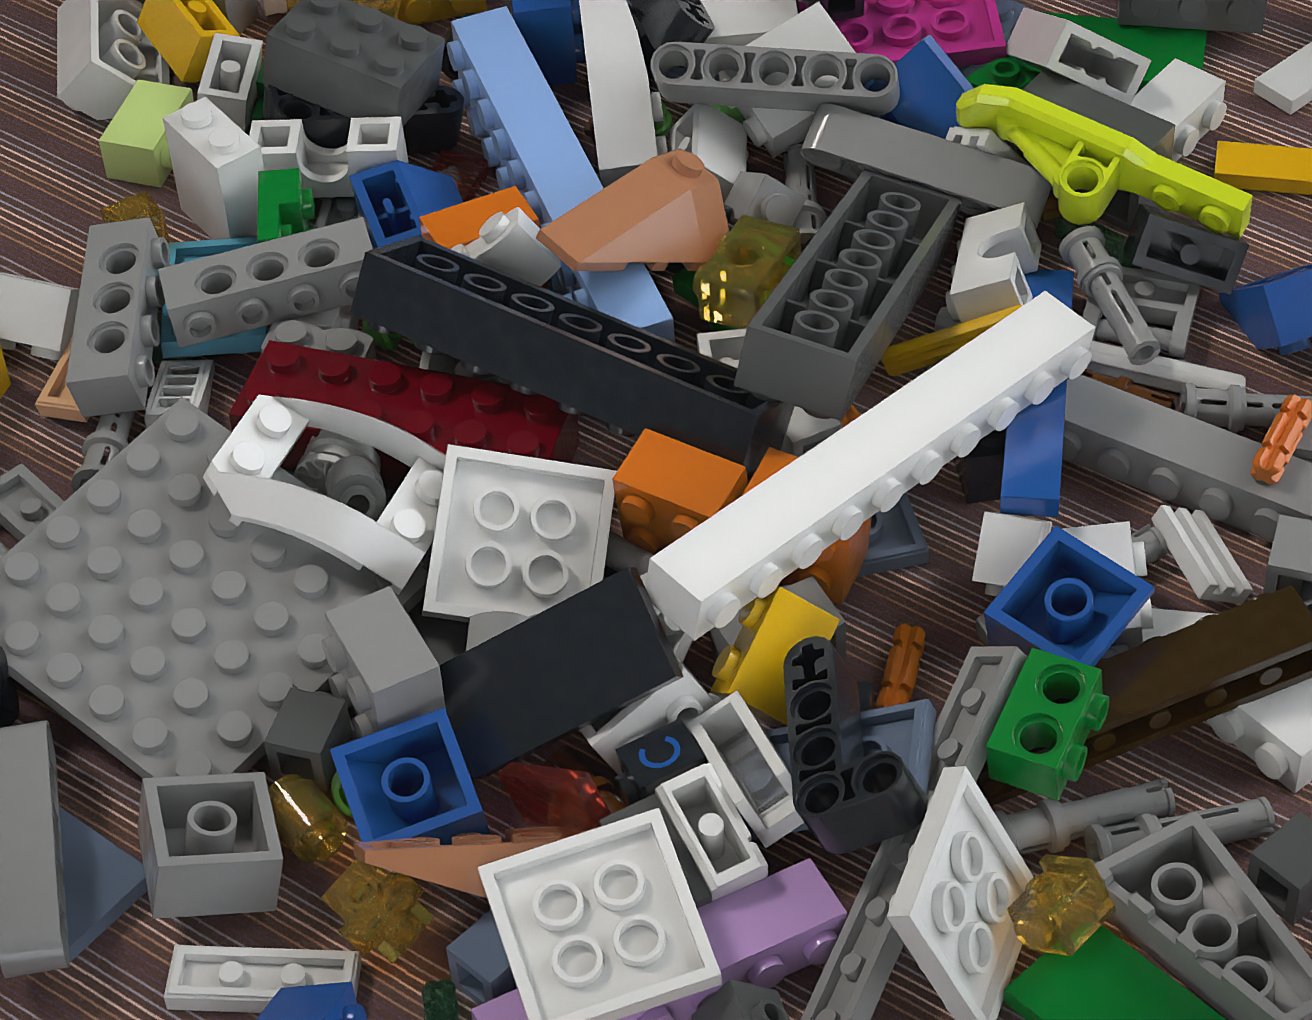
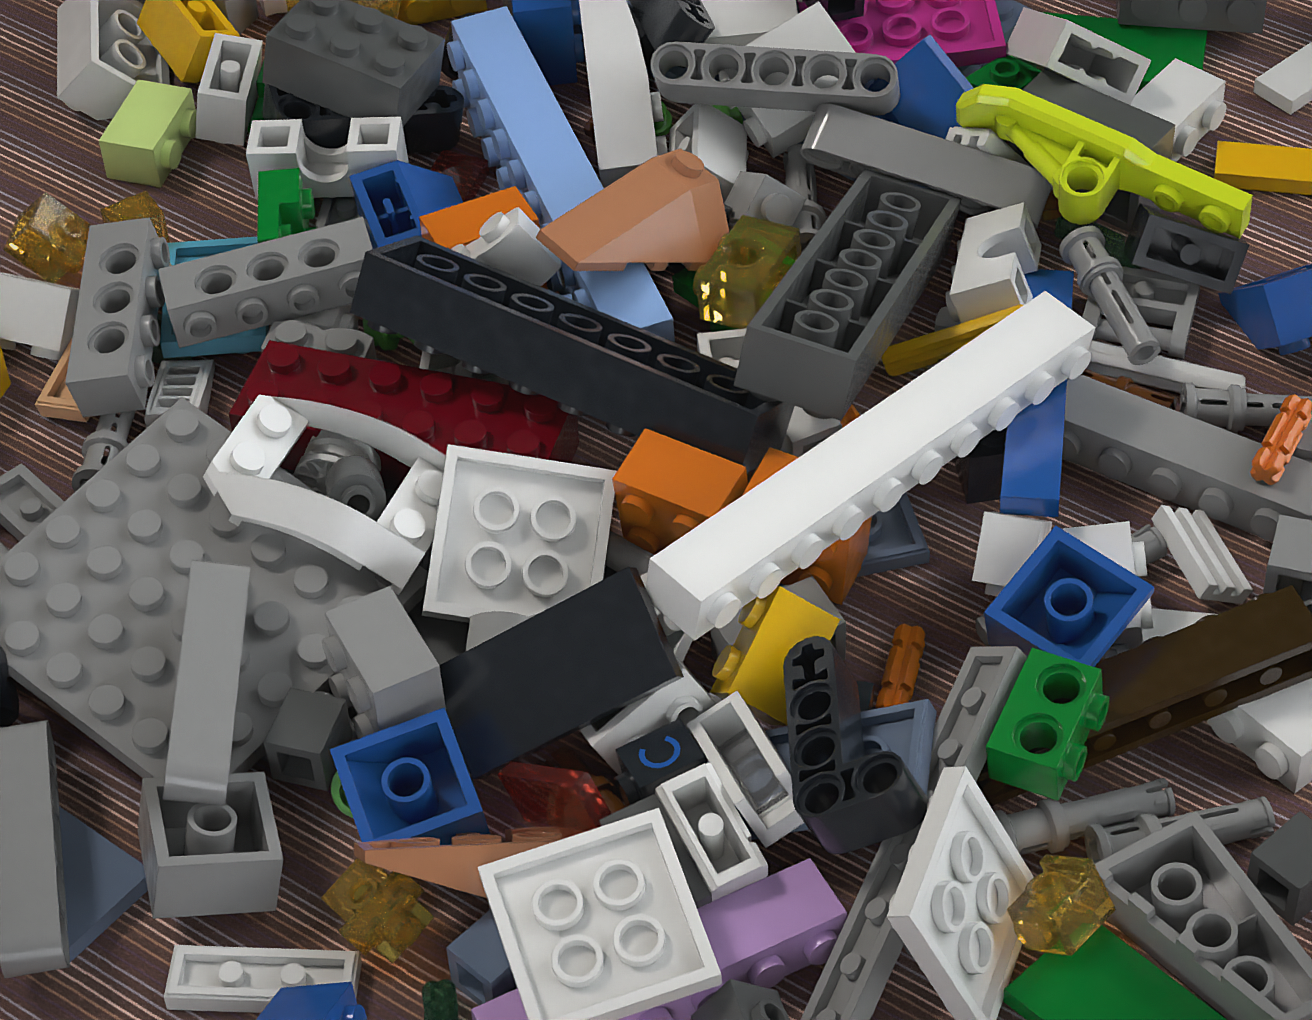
white brick [163,97,265,240] -> none
clear yellow brick [268,774,348,862] -> none
none -> clear yellow brick [3,192,91,283]
none -> light grey beam [163,560,250,806]

